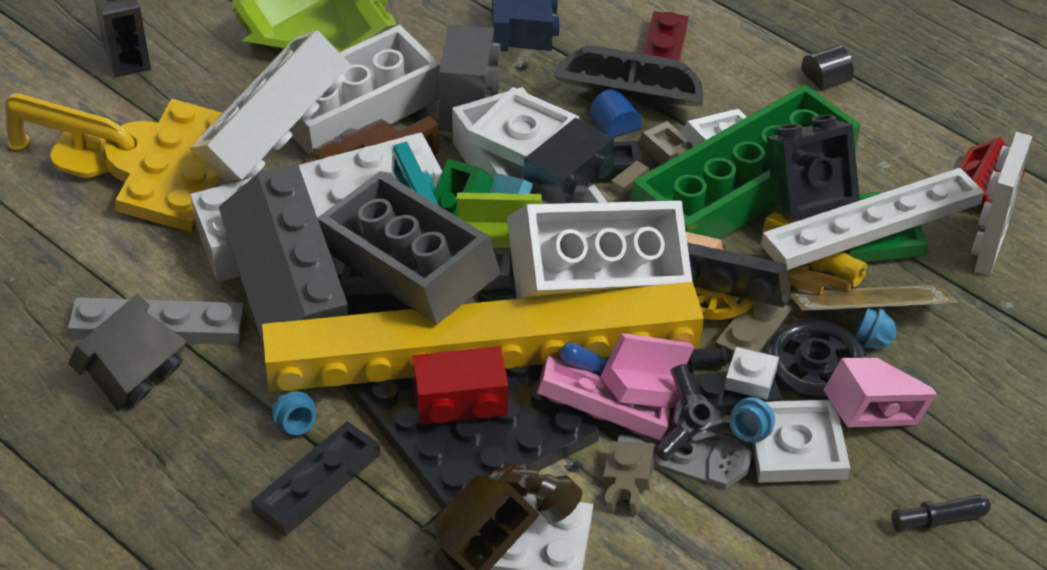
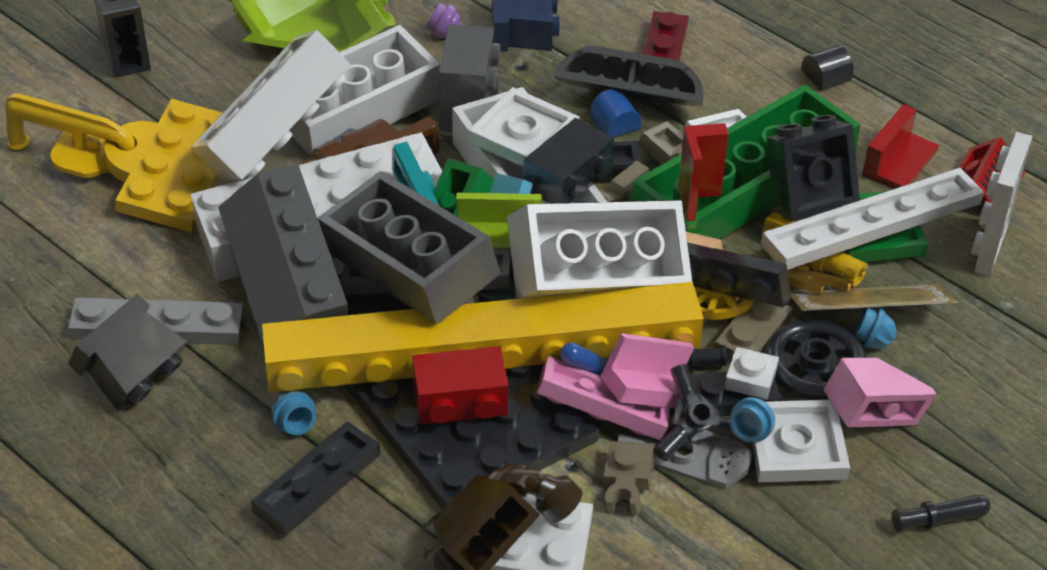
none -> medium lavender plate [426,2,463,39]
none -> red panel [678,123,729,221]
none -> red panel [862,104,939,189]

